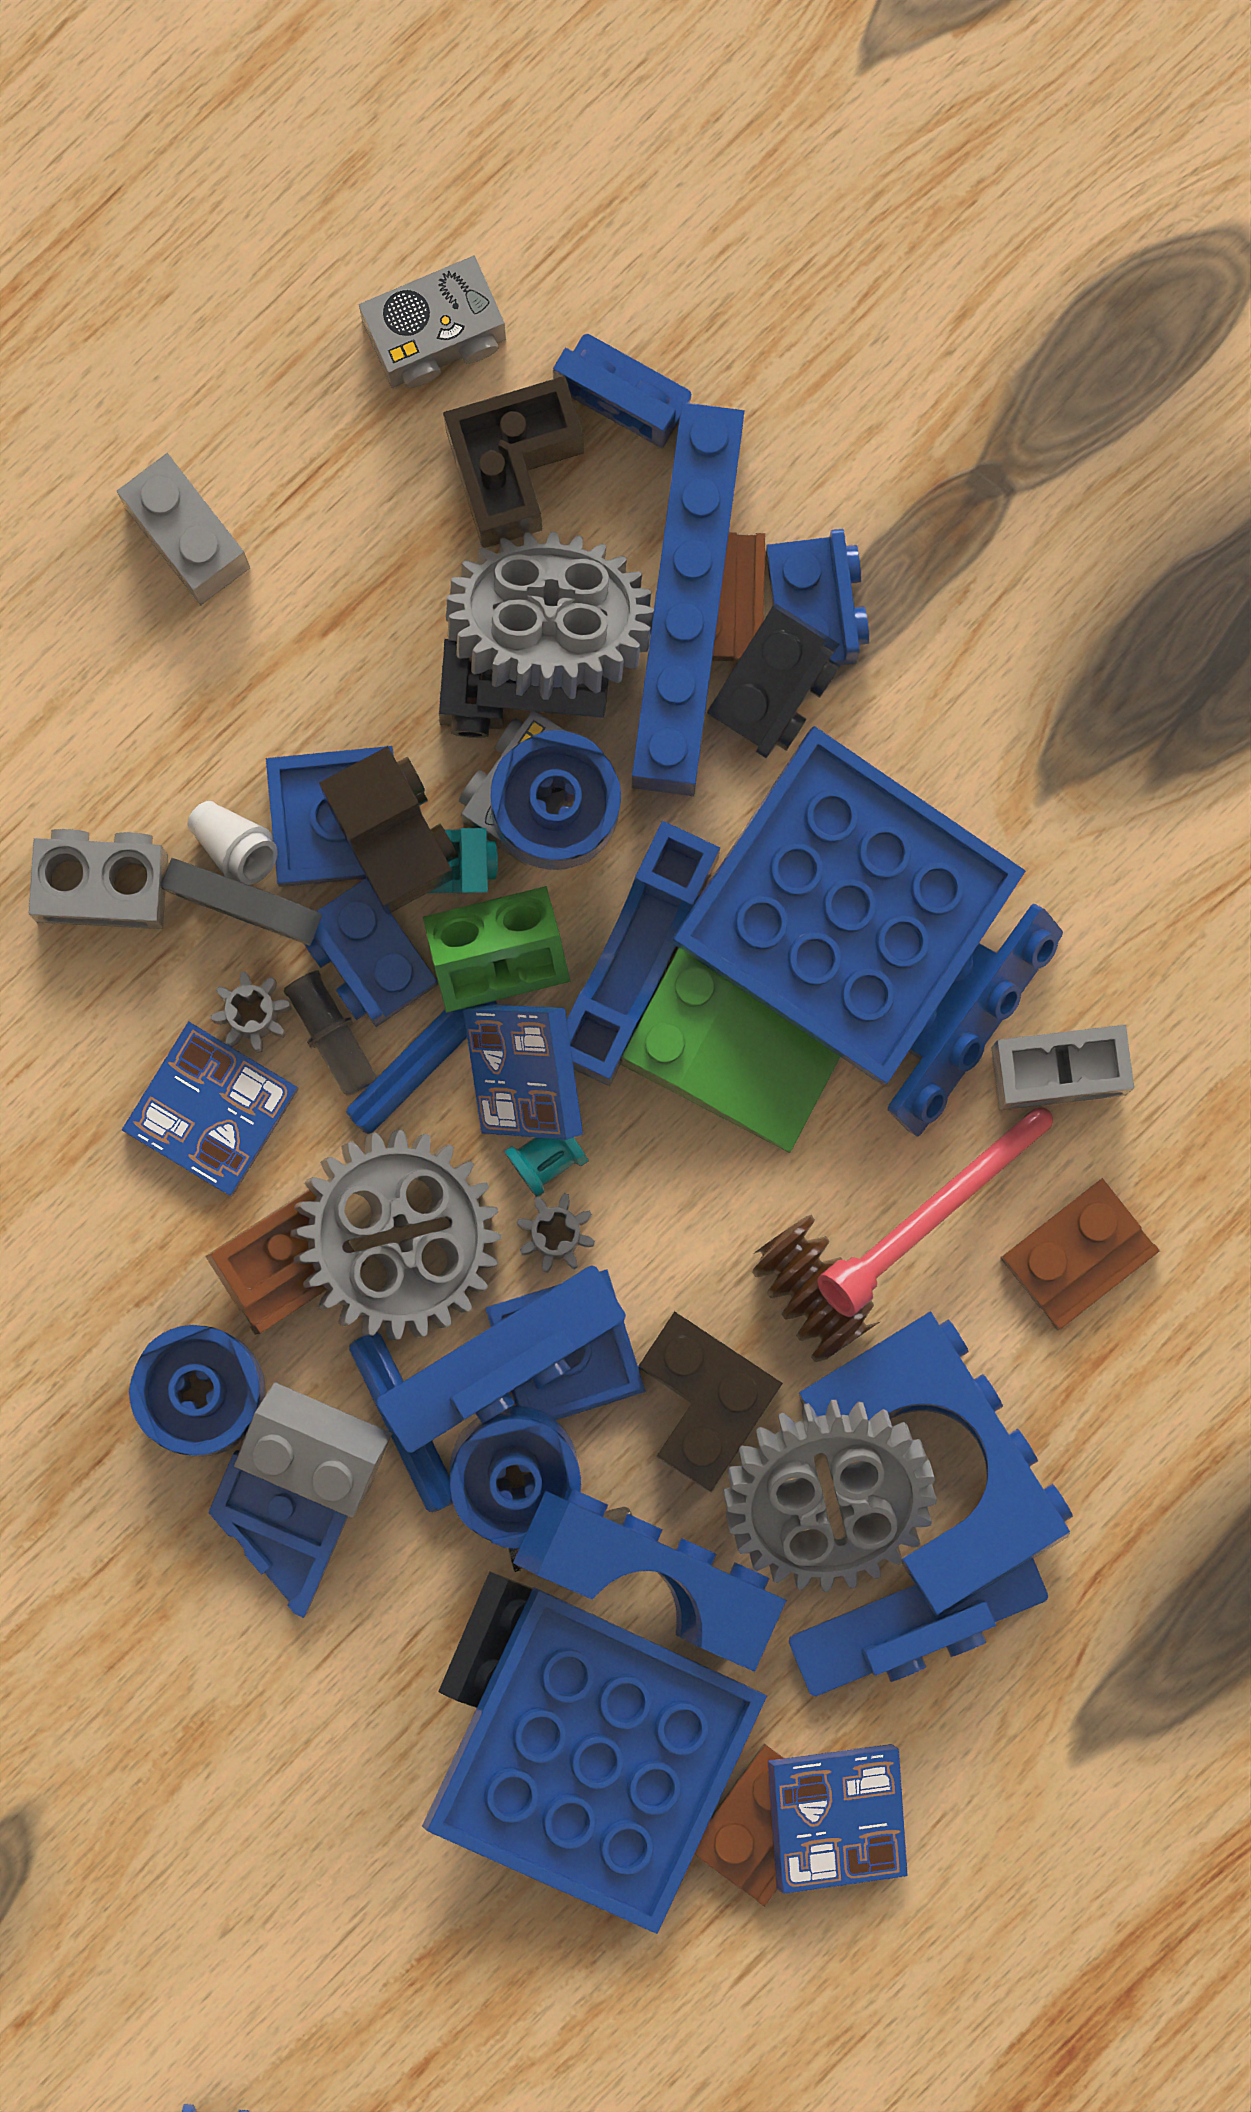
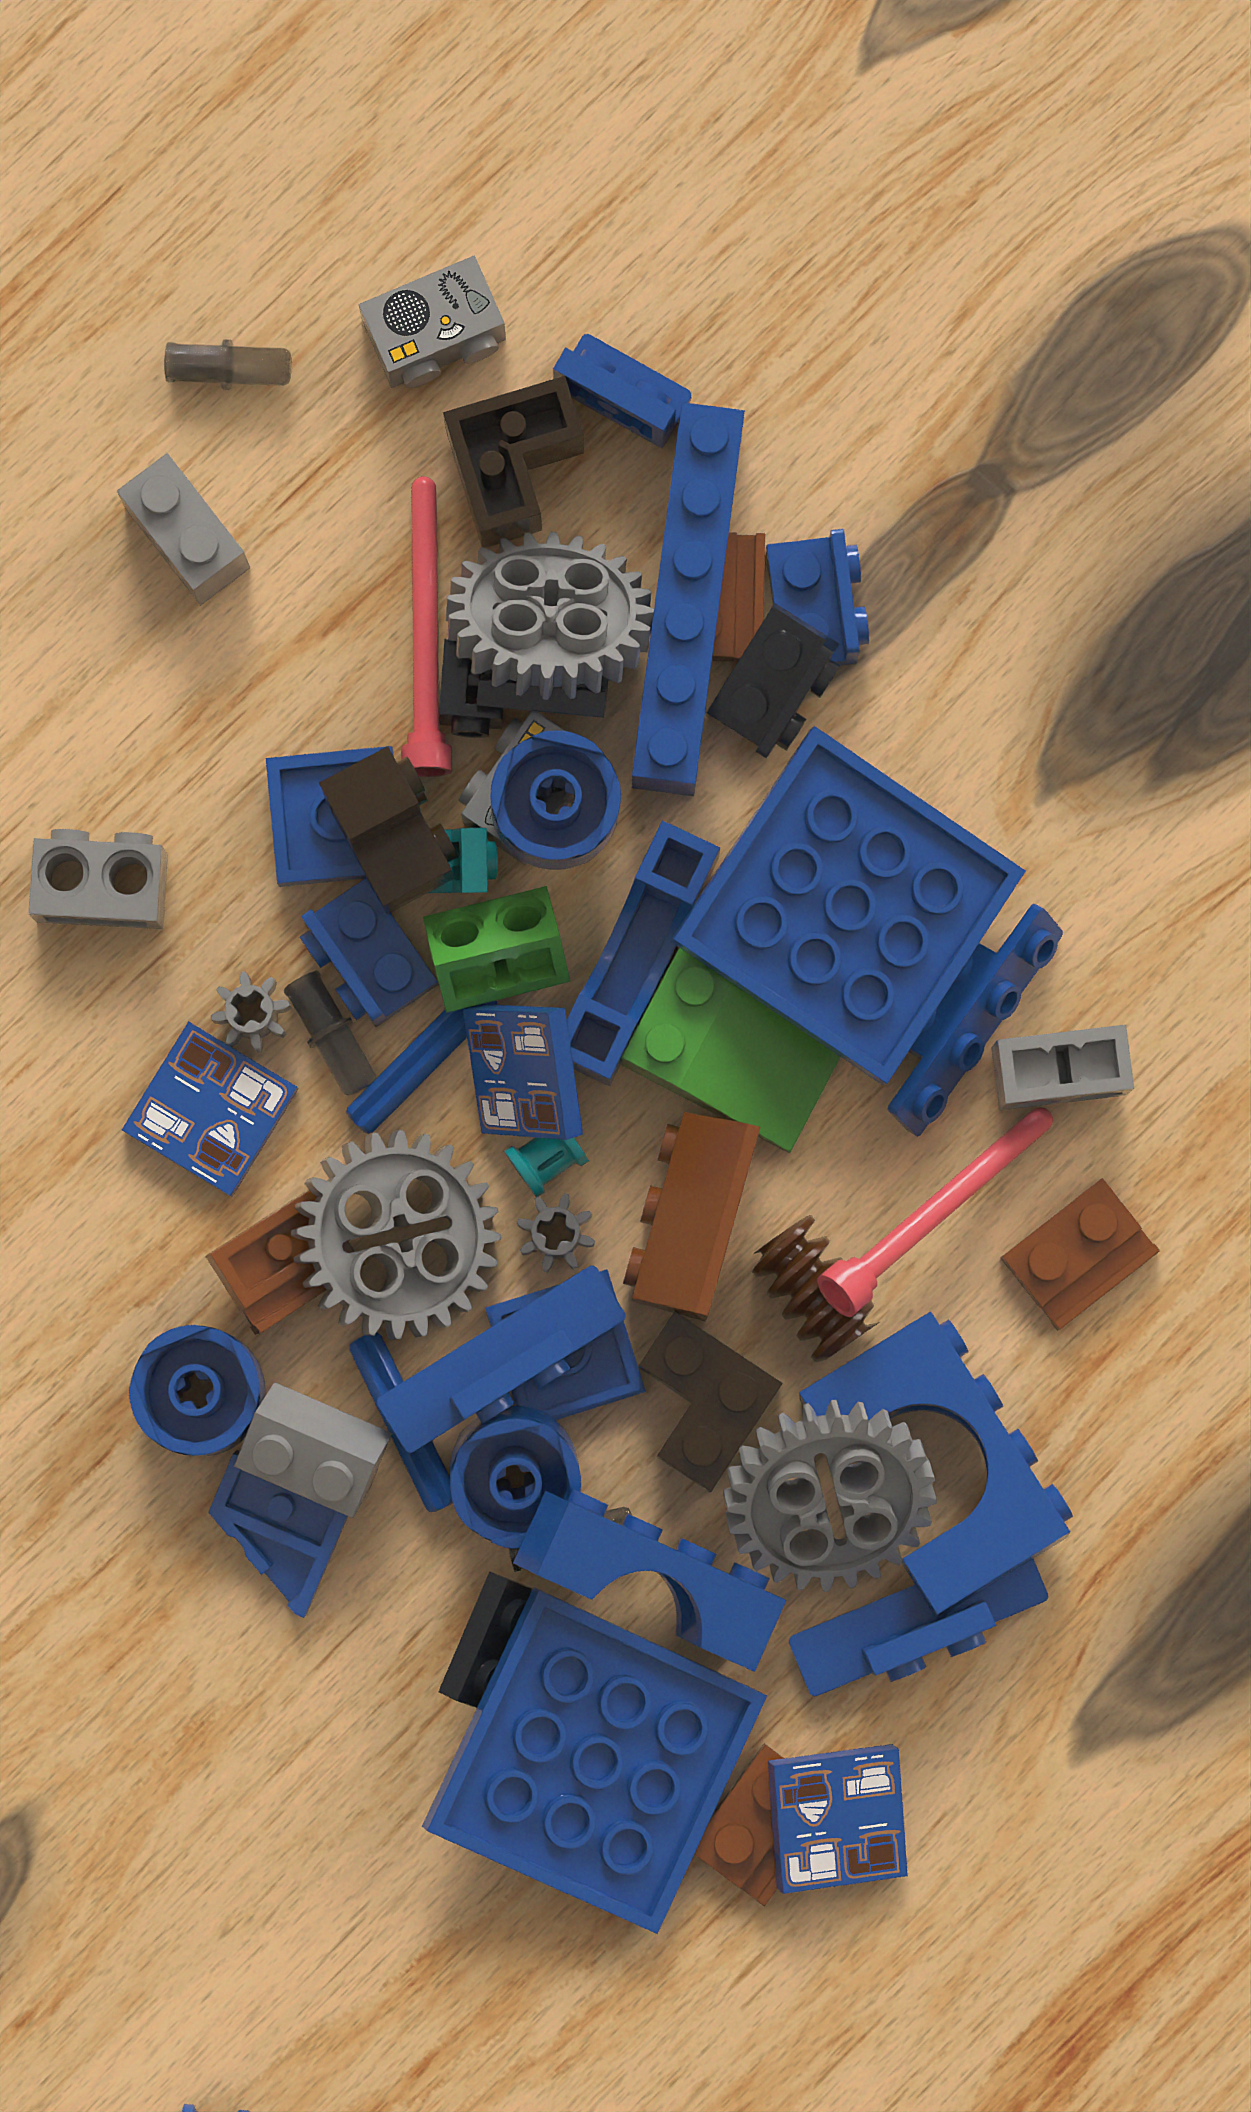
dark grey beam [161,858,323,945] -> none
white cone [187,801,278,885] -> none
none -> clear smoke axle [164,339,292,390]
none -> coral piece [401,476,452,777]
none -> dark orange slope [623,1112,760,1322]

